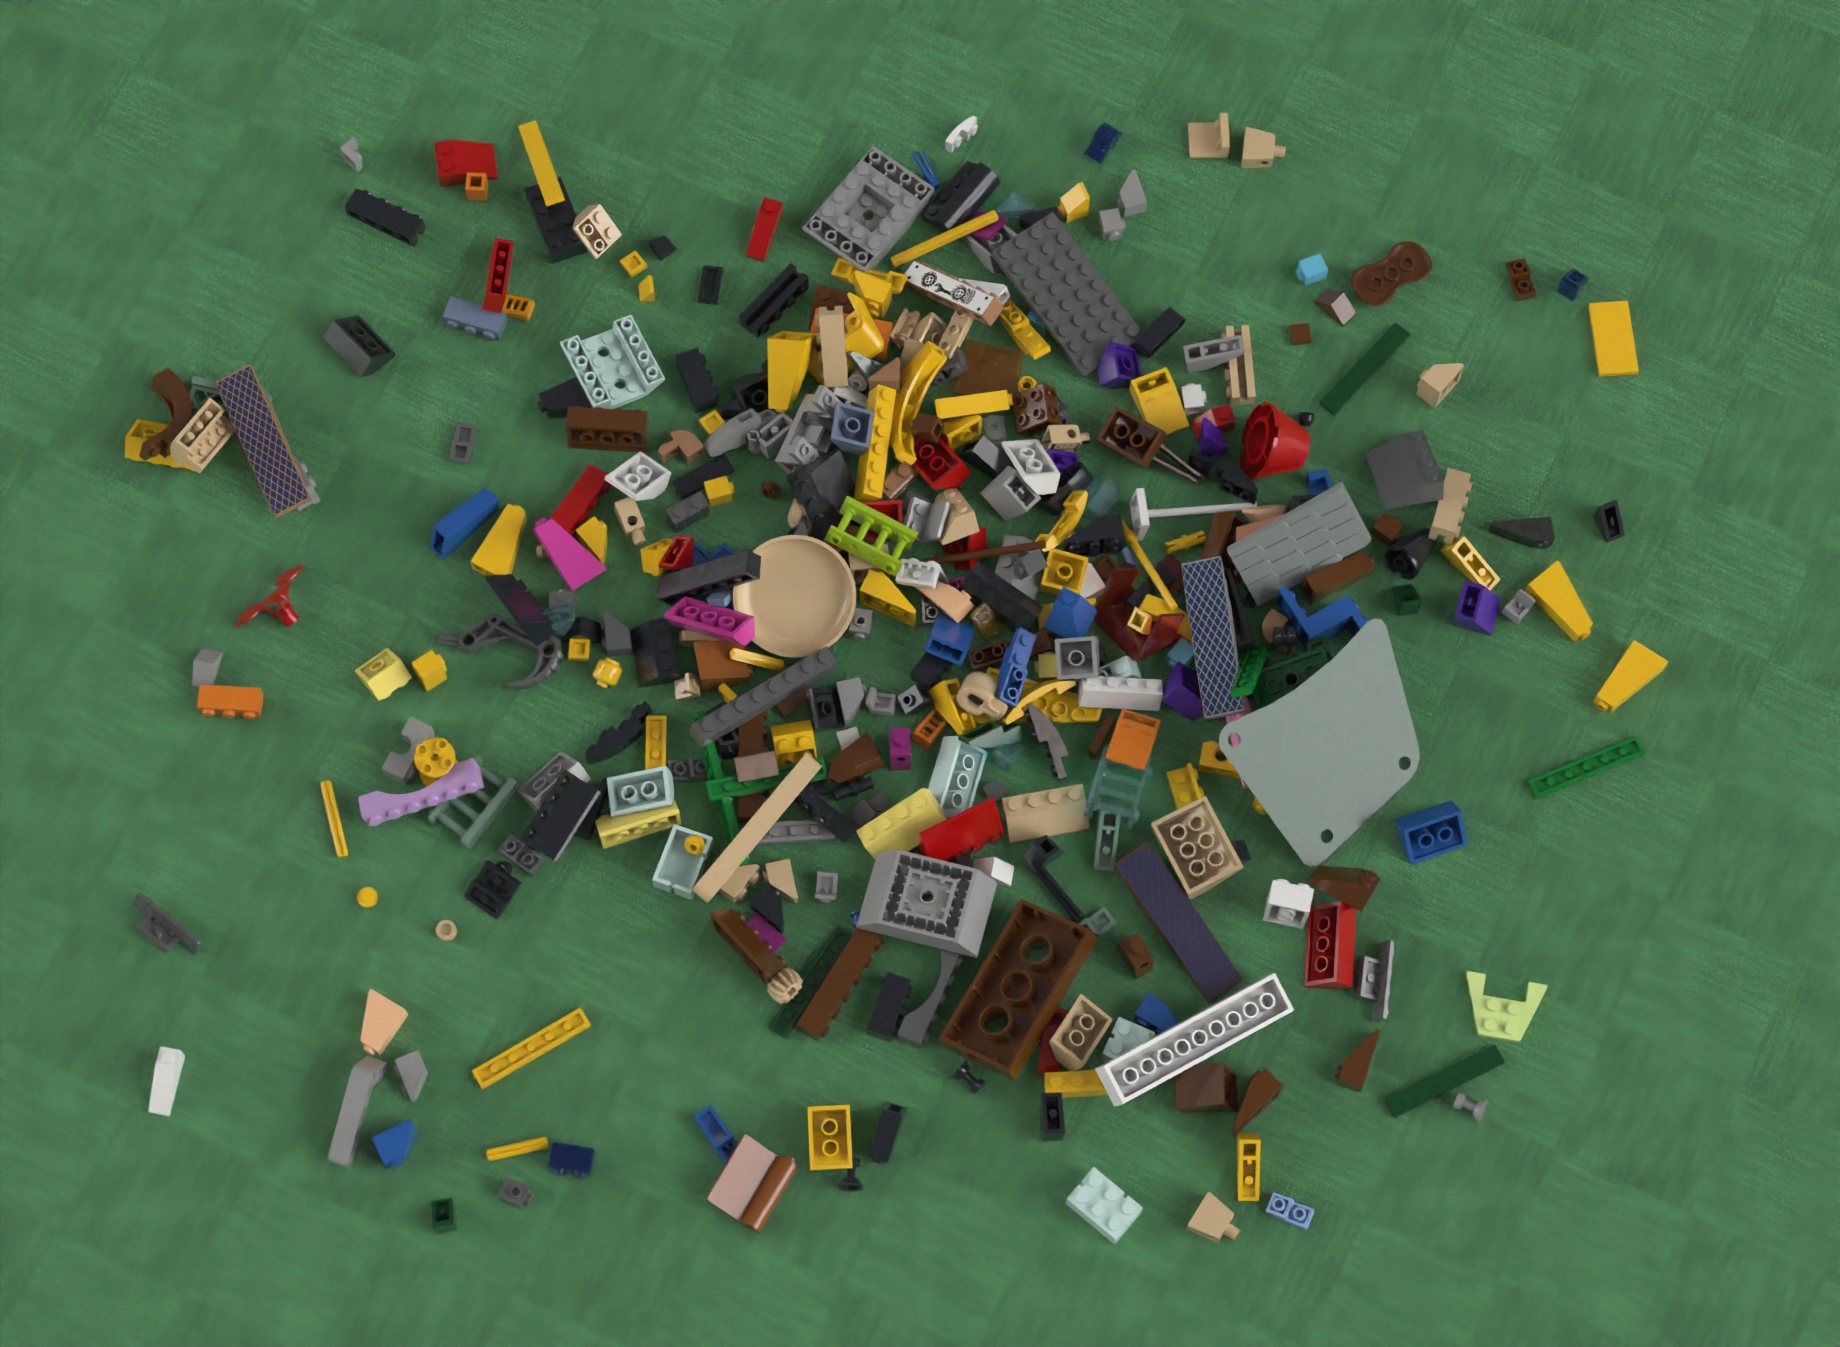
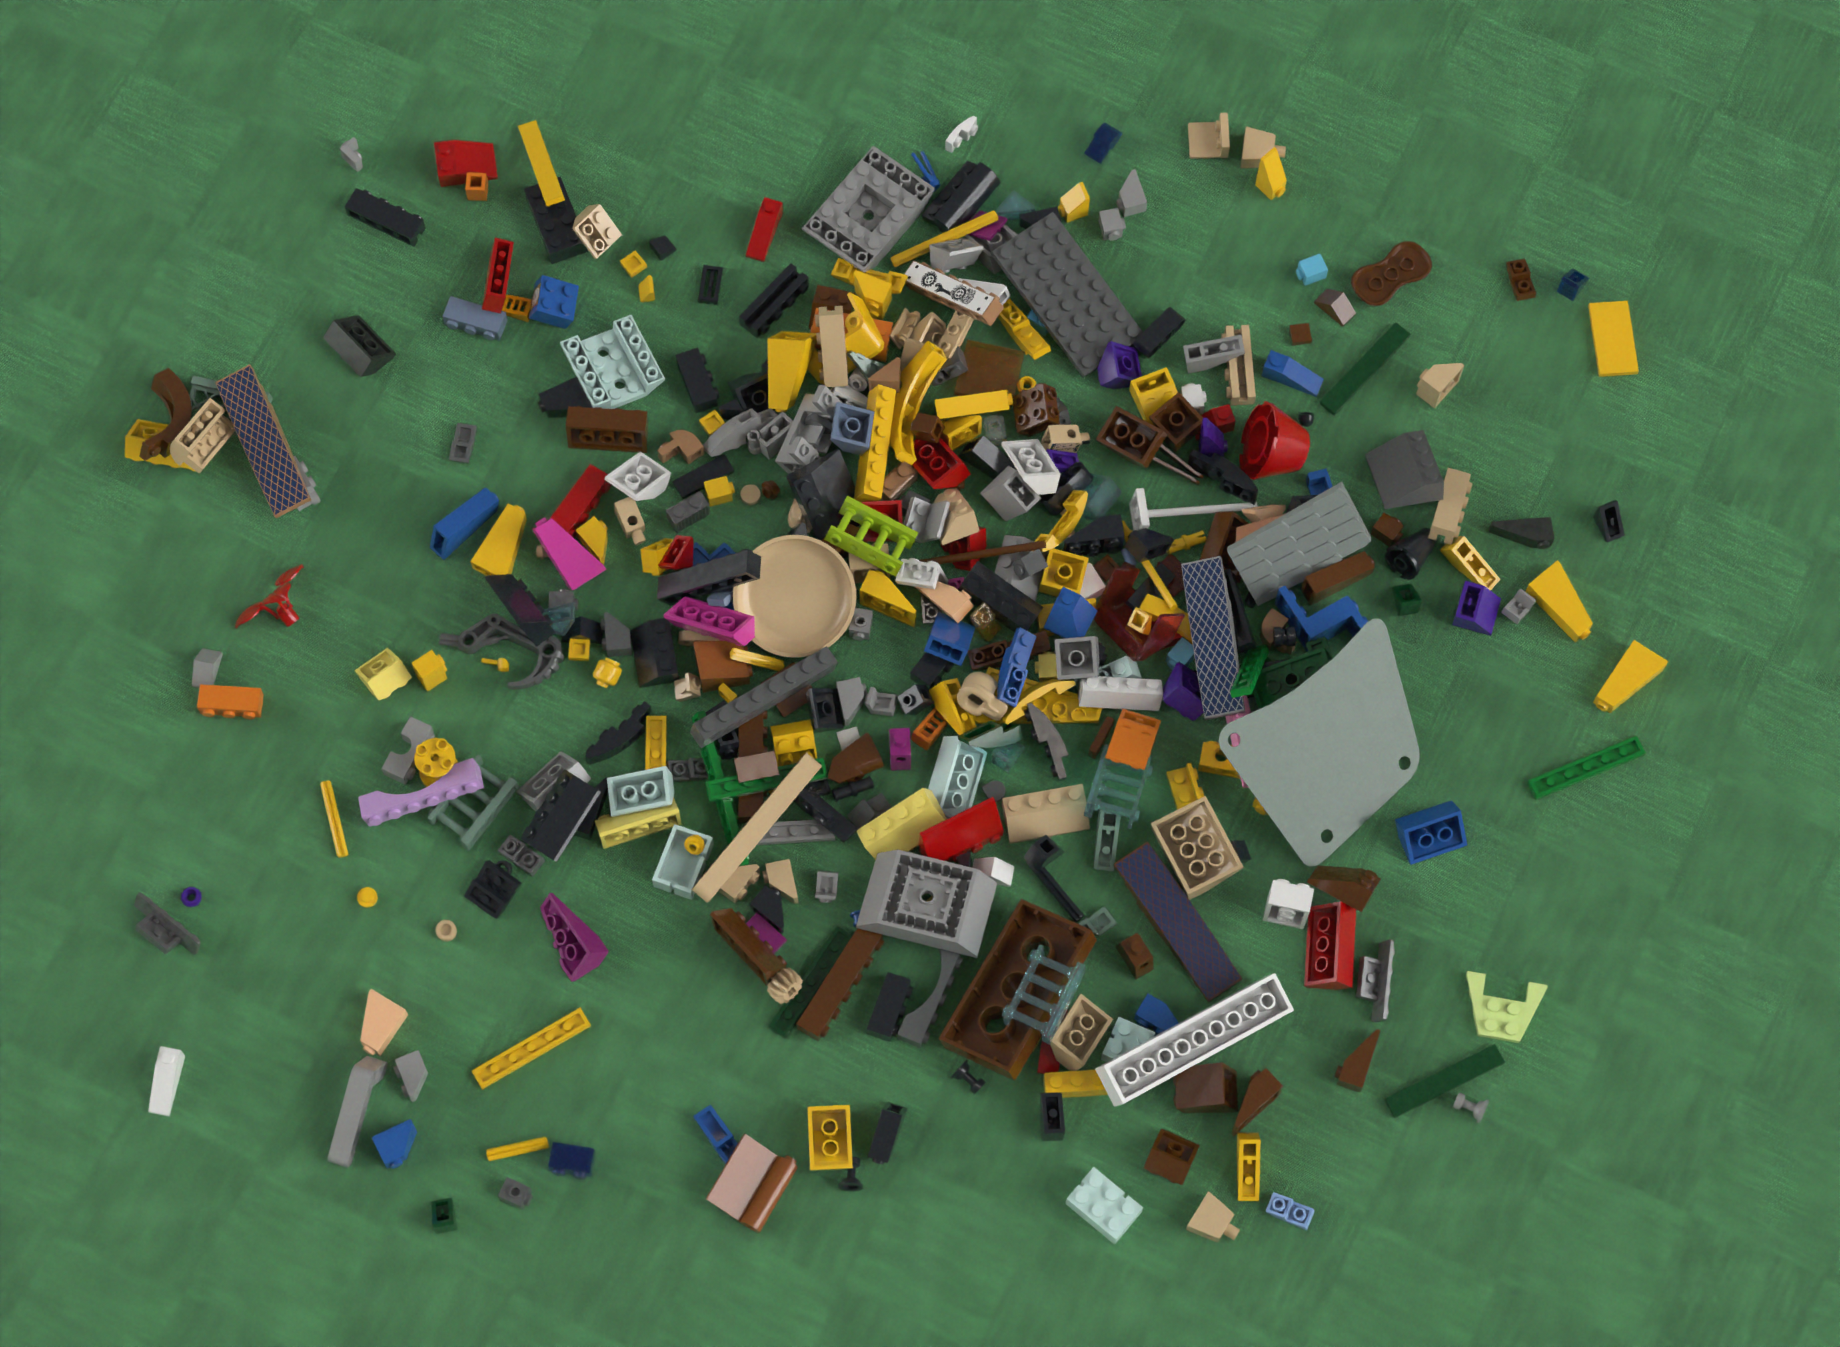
none -> dark purple plate [181,887,202,907]
none -> yellow hand [481,658,509,672]
none -> blue brick [529,275,579,329]
none -> magenta wedge [540,893,609,982]
none -> tan tile [741,484,761,505]
none -> light grey slope [930,238,983,273]
none -> clear light blue fence [1002,945,1086,1045]
none -> black slope [1125,528,1174,563]
none -> reddish brown slope [1144,1128,1200,1185]
none -> reddish brown slope [1149,392,1203,452]
none -> yellow slope [1255,147,1287,200]
none -> blue slope [1262,350,1324,397]

